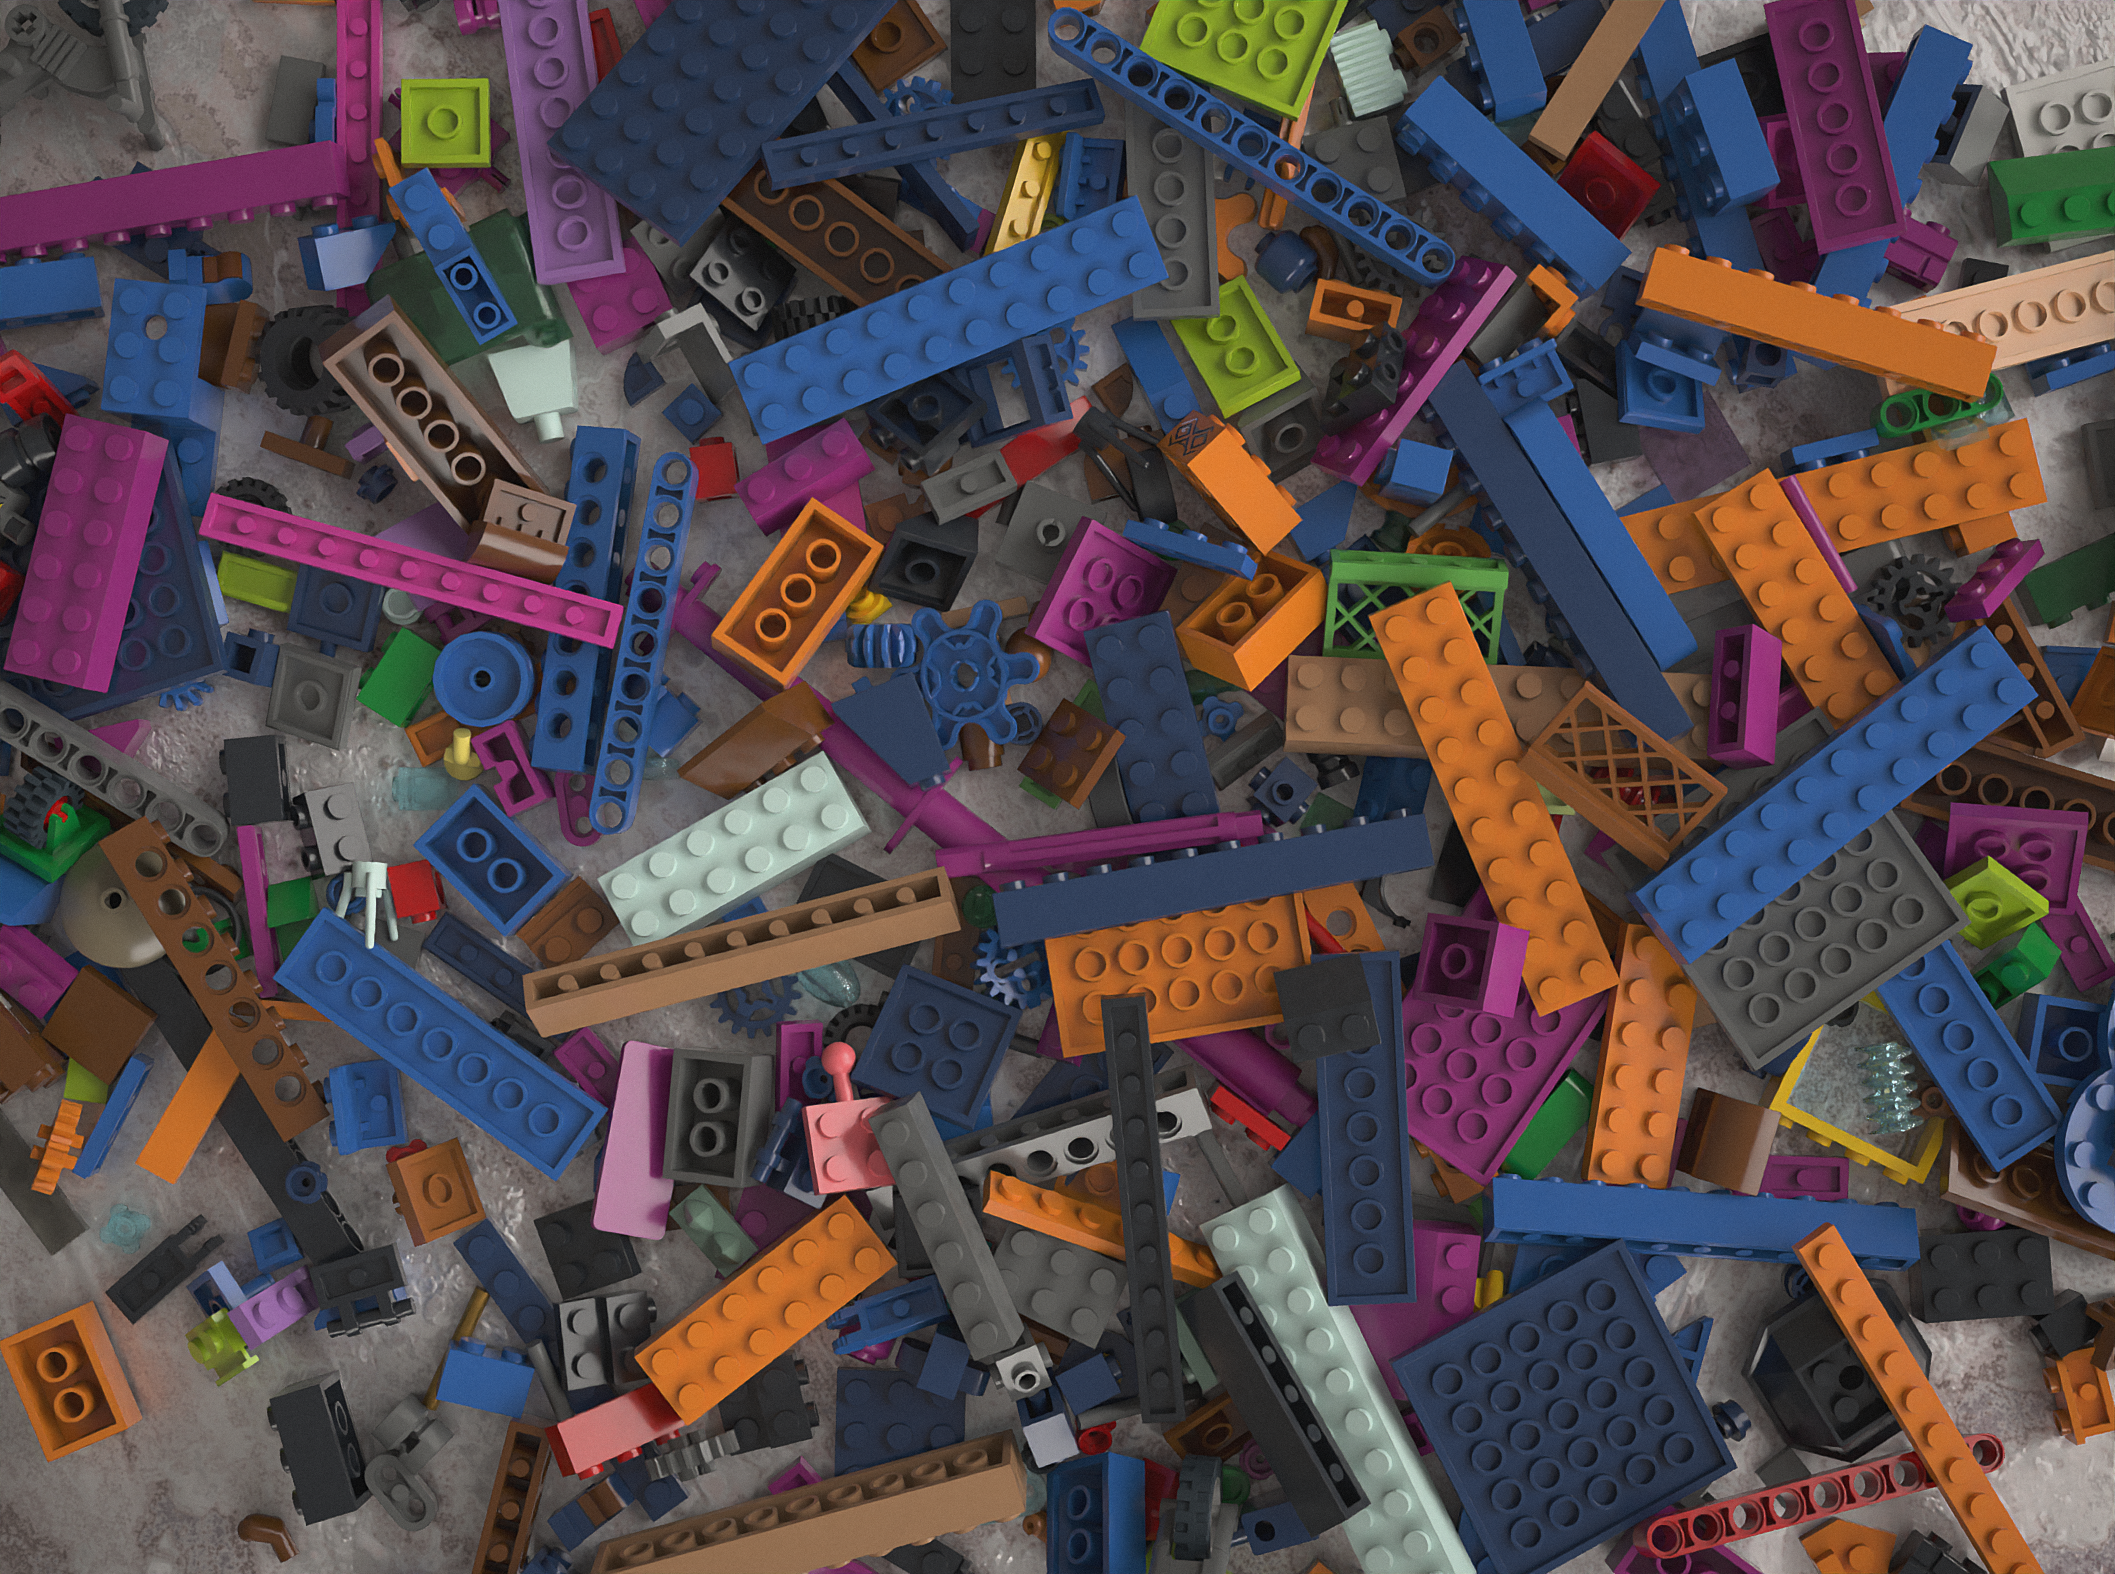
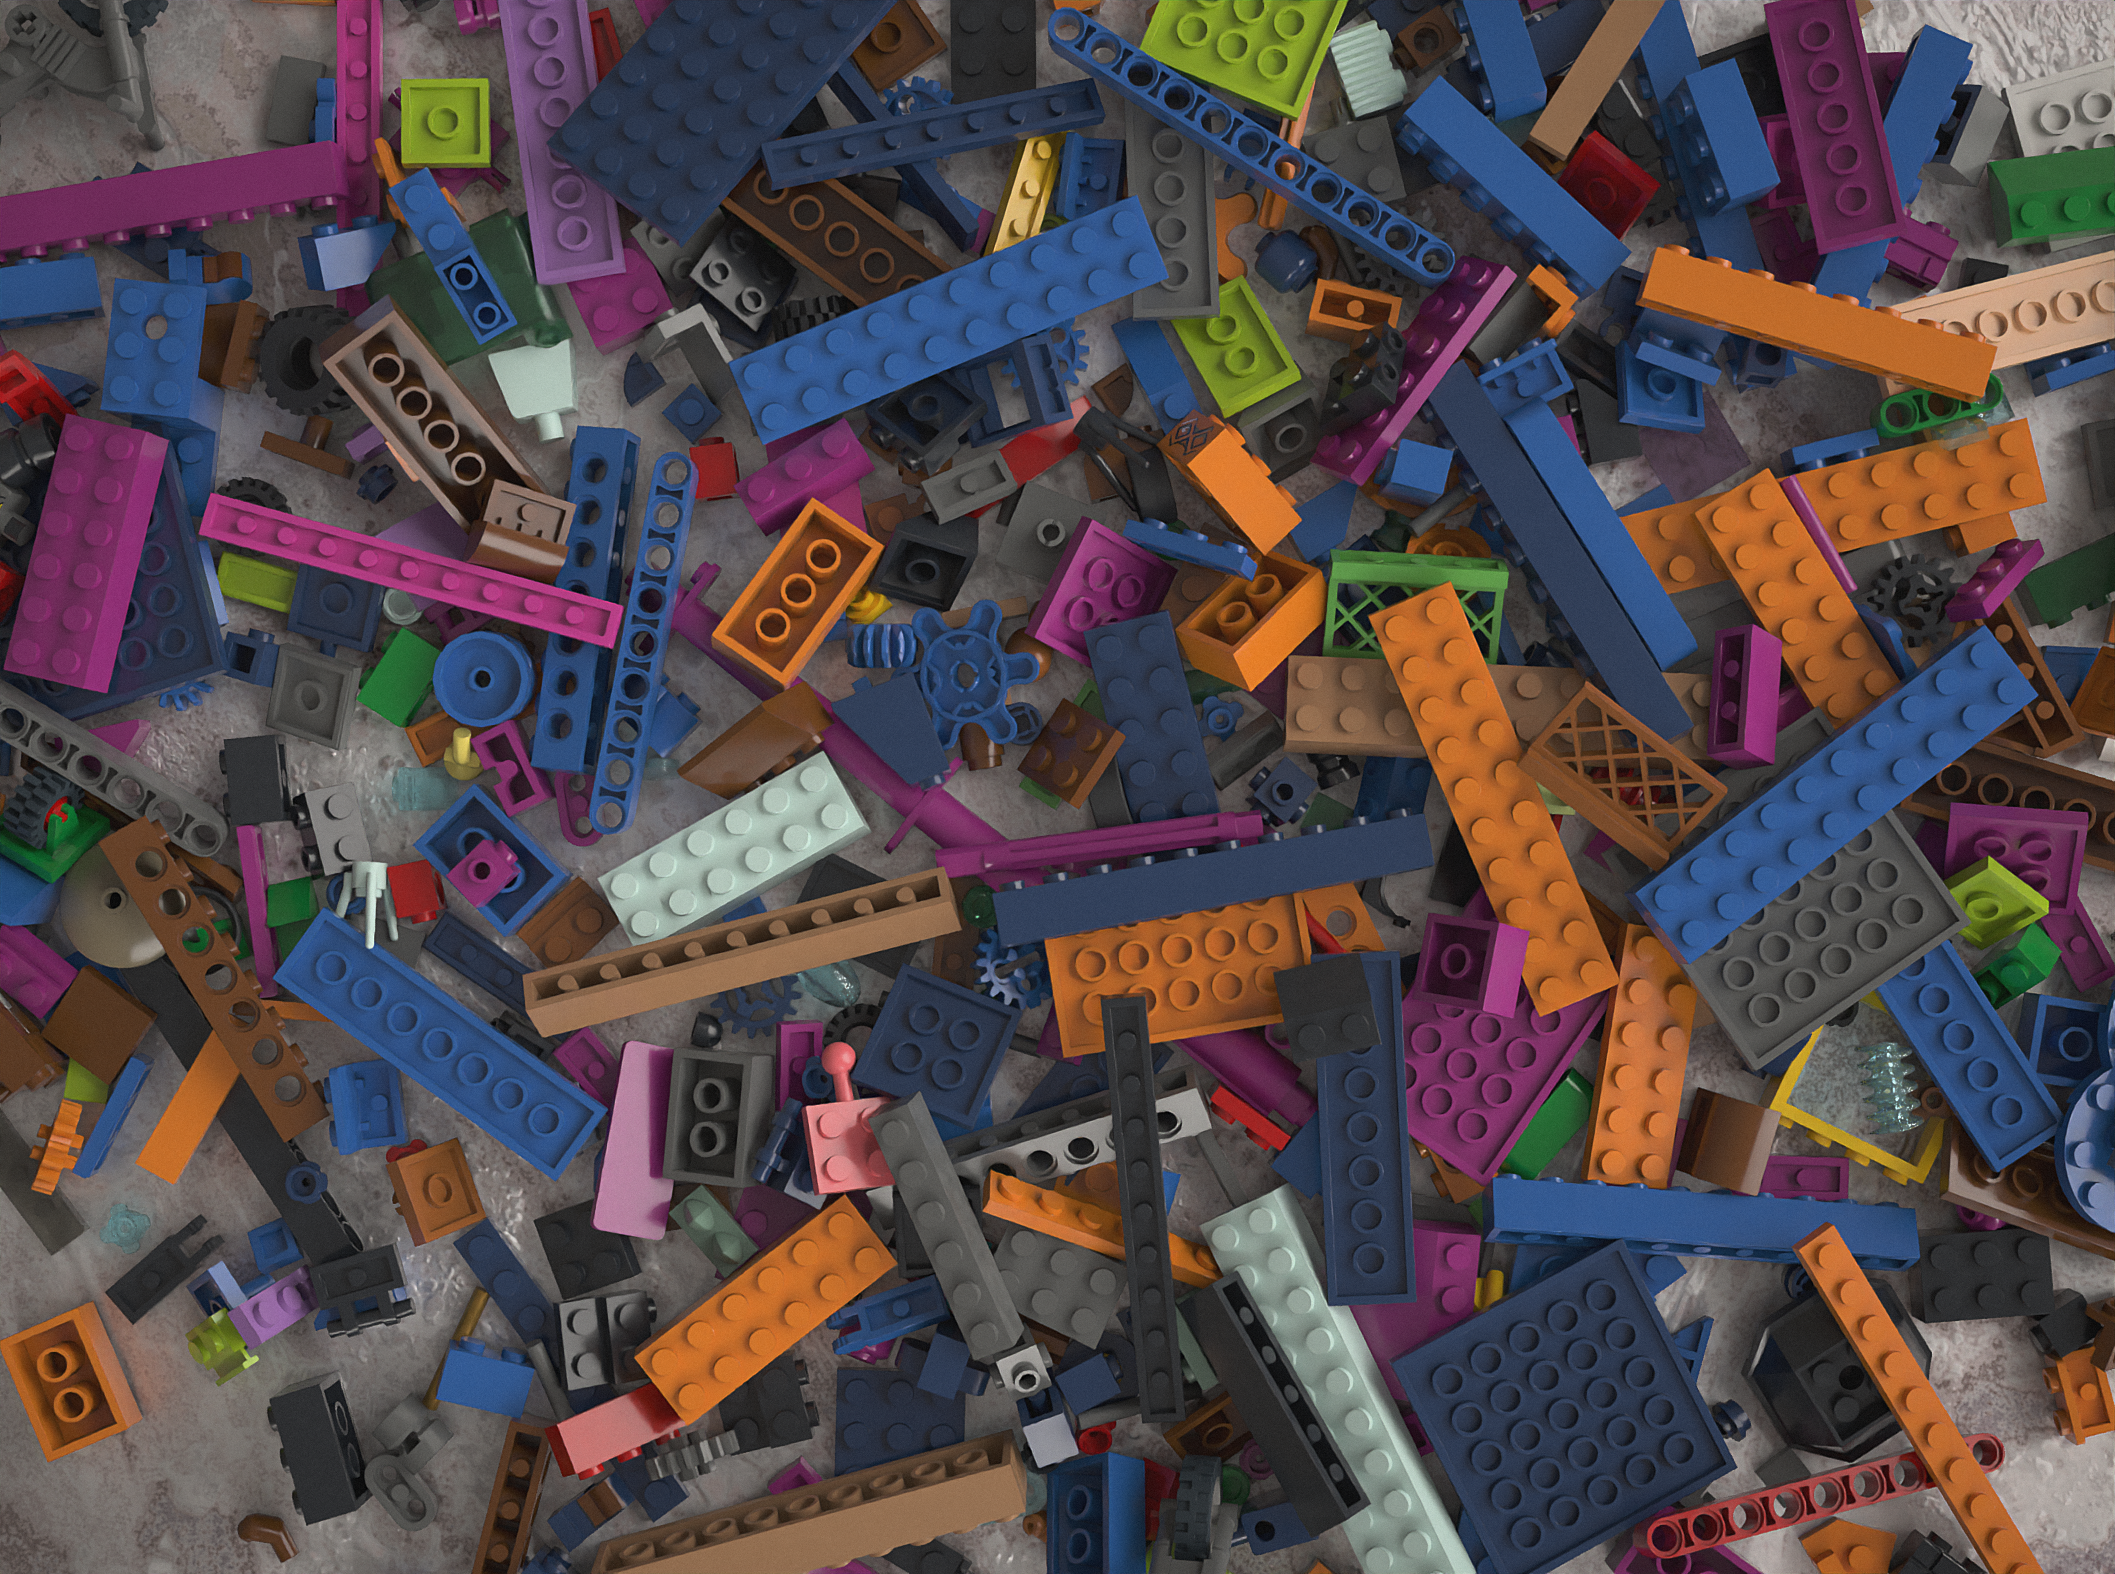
none -> magenta brick [446,840,521,908]
none -> black hinge [690,1011,724,1048]

